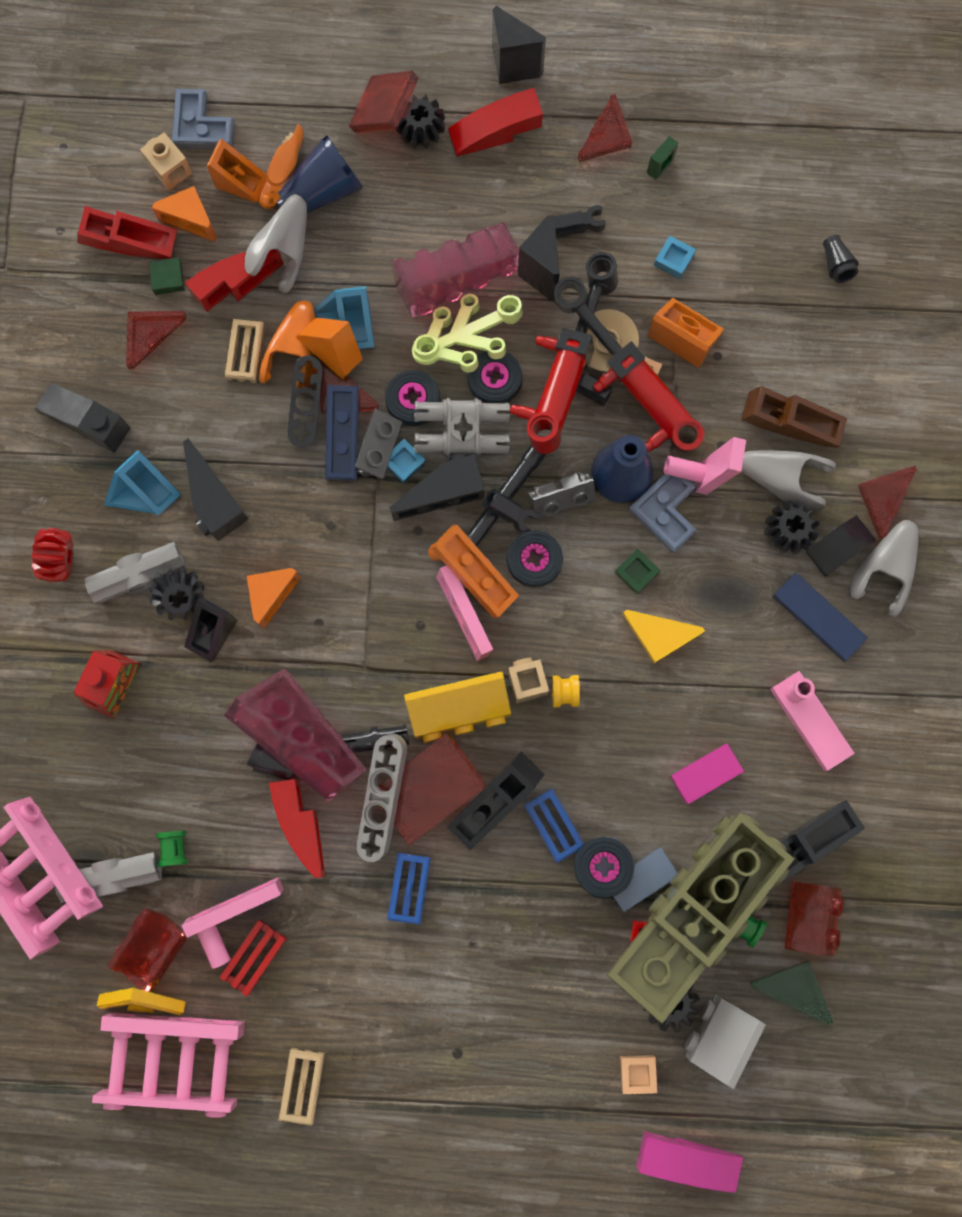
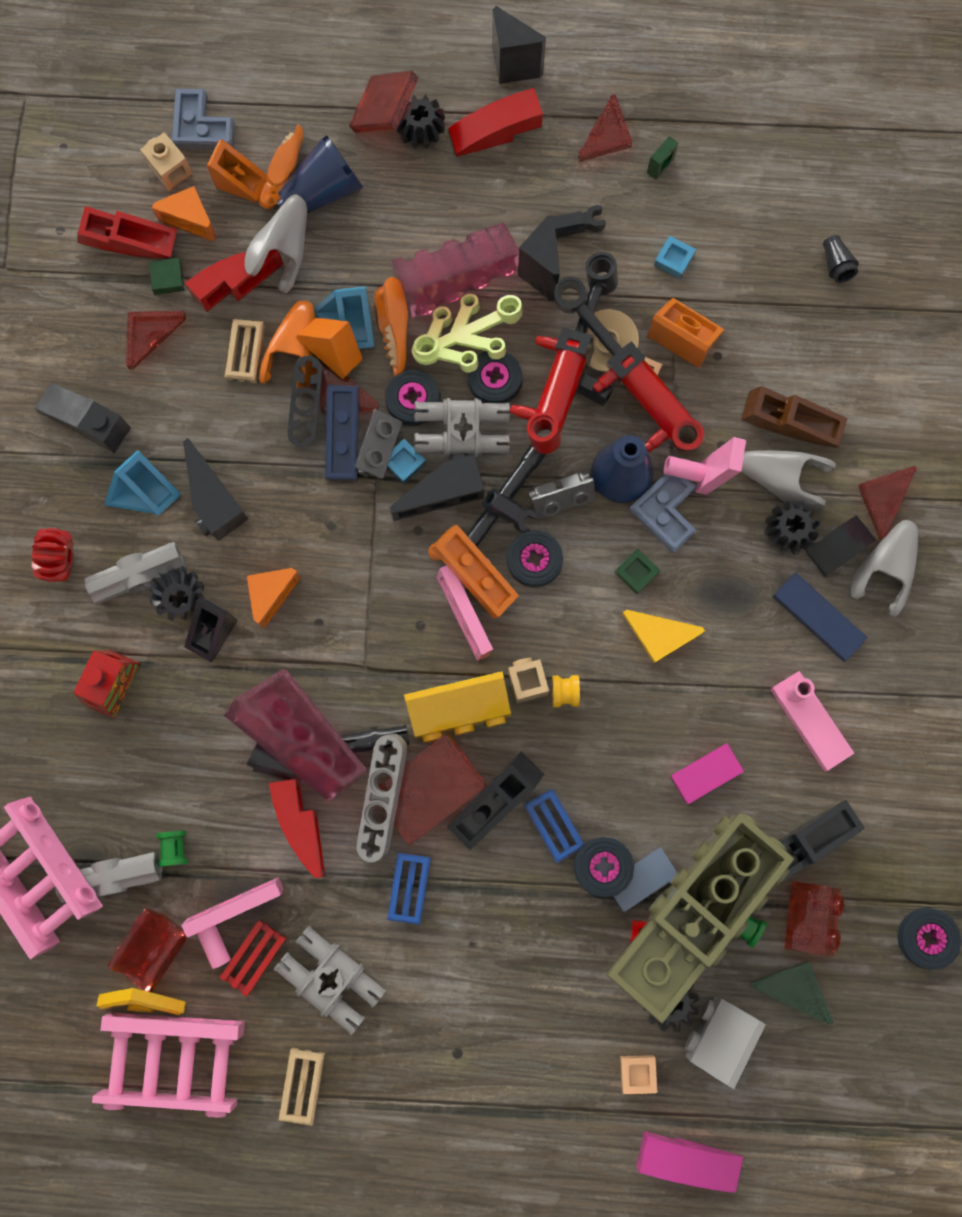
none -> light grey pin [273,925,387,1035]
none -> orange animal [374,277,408,377]
none -> black bush [897,908,962,970]

